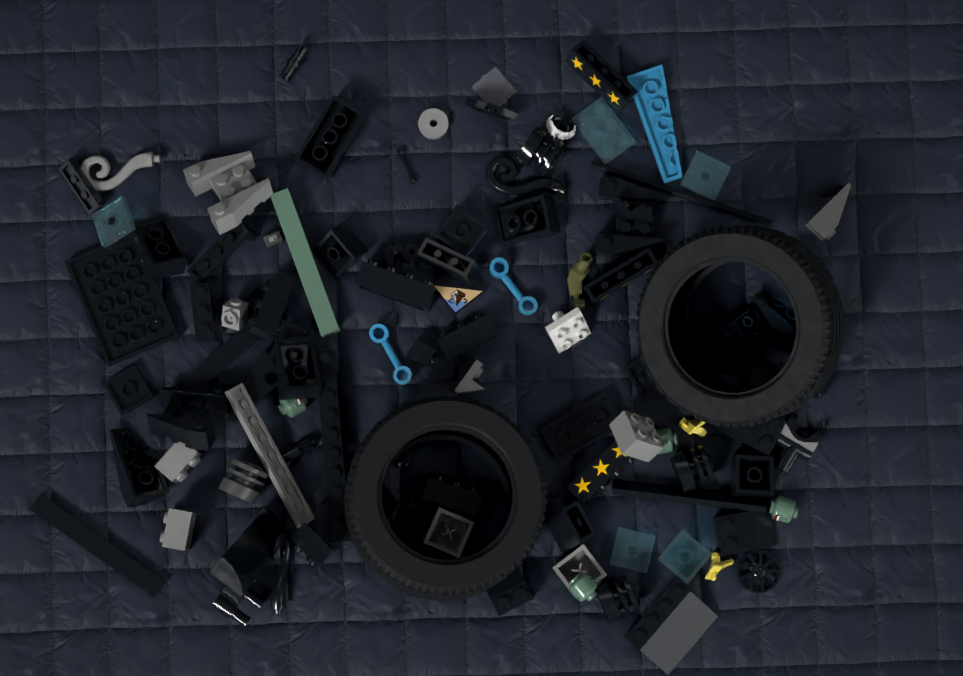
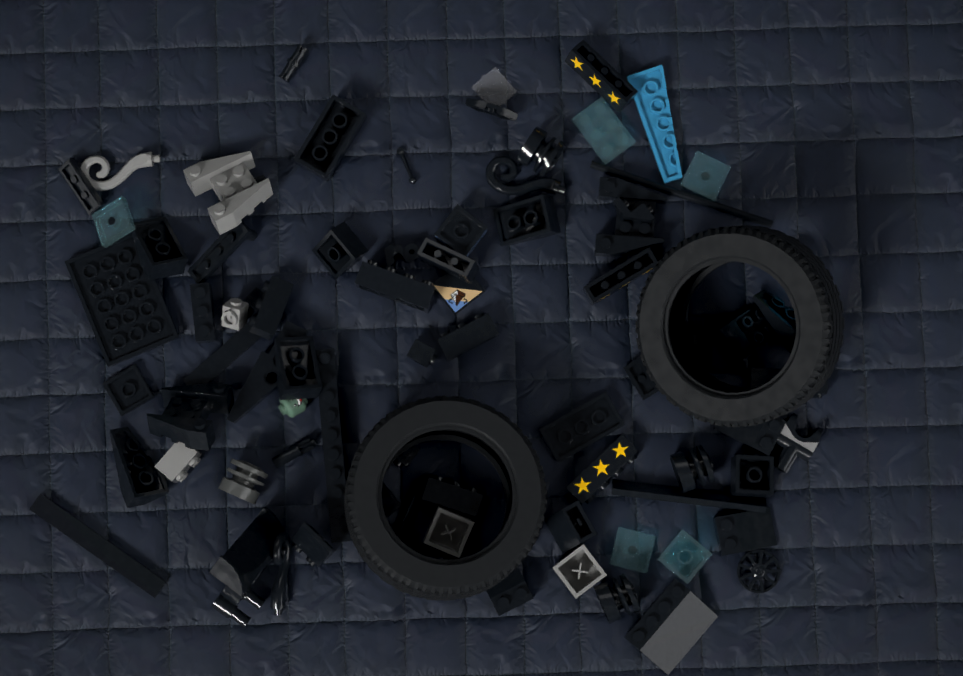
light grey brick [160,508,197,551] -> none
light grey plate [224,383,315,529] -> none
flat silver piece [263,231,284,248] -> none
sand green tile [271,188,340,338] -> none
dark azure piece [369,324,413,385] -> none
light grey piece [418,108,449,140] -> none
light grey slope [454,360,484,394] -> none
dark azure piece [489,257,538,316] -> none
white plate [545,307,591,353] -> none
hair [546,115,576,140] -> none
olive arm [567,252,592,309] -> none
sand green head [568,572,598,602] -> none
light grey brick [609,410,663,462] -> none
sand green head [656,428,678,455] -> none
light yellow piece [678,417,707,437] -> none
light yellow piece [704,552,734,581] -> none
sand green head [769,495,799,523] -> none
light grey slope [806,183,851,241] -> none

